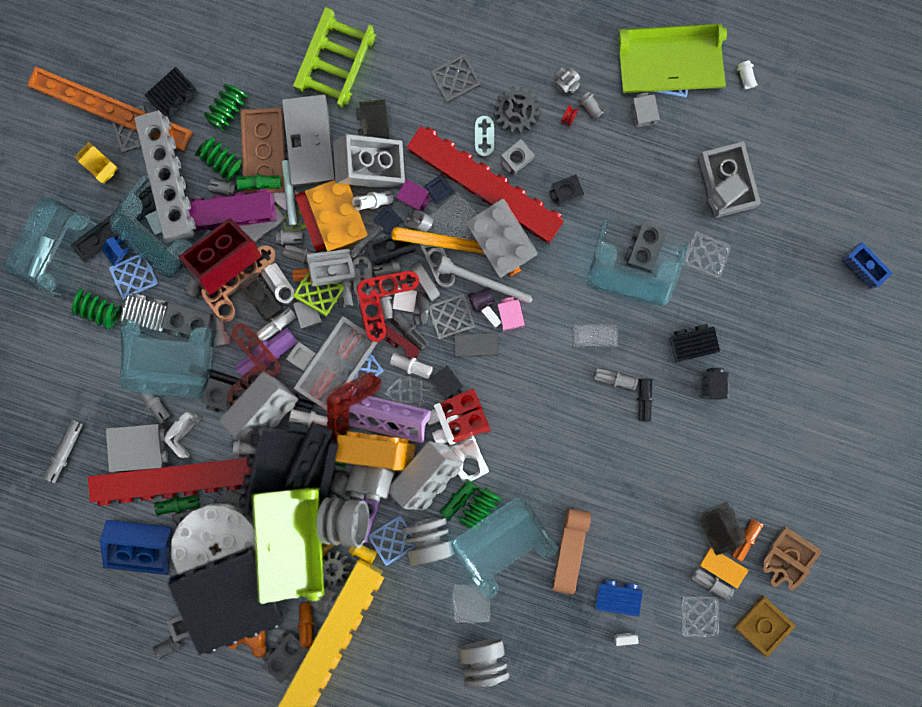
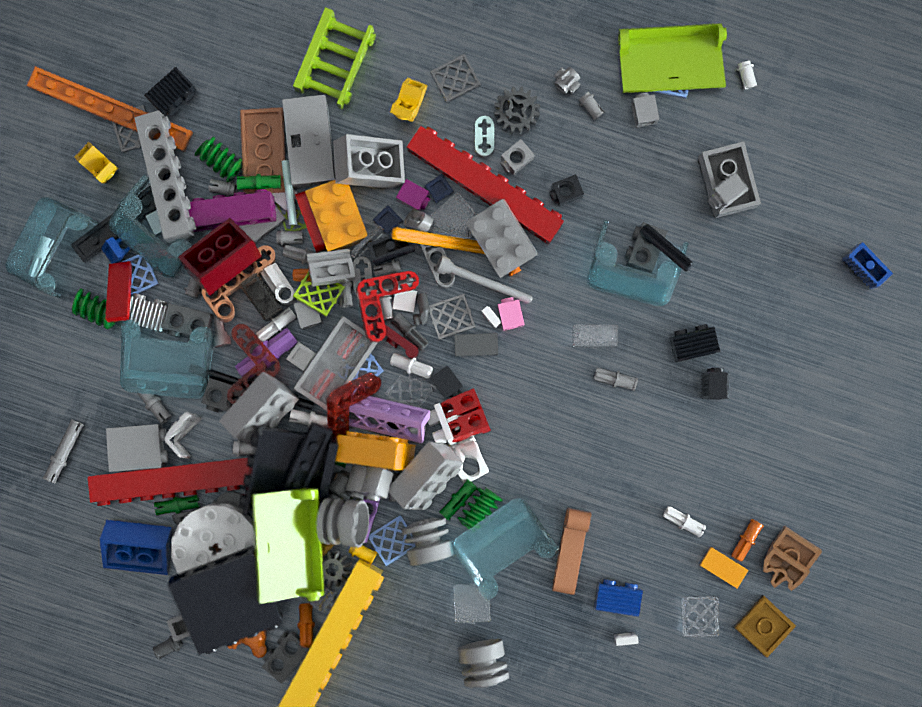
green piece [204,84,249,132] -> none
white pin [352,191,393,210] -> none
clear smoke brick [356,99,389,139] -> none
light grey beam [410,261,441,301] -> none
clear purple bush [467,288,495,314] -> none
red bush [561,105,579,127] -> none
black axle [637,379,654,422] -> none
clear window [683,231,732,278] -> none
light grey axle [692,569,734,601] -> none
clear smoke brick [697,502,746,556] -> none
none -> red tile [105,261,132,322]
none -> yellow brick [390,78,427,122]
none -> black axle [640,224,693,272]
none -> white axle [663,506,706,538]

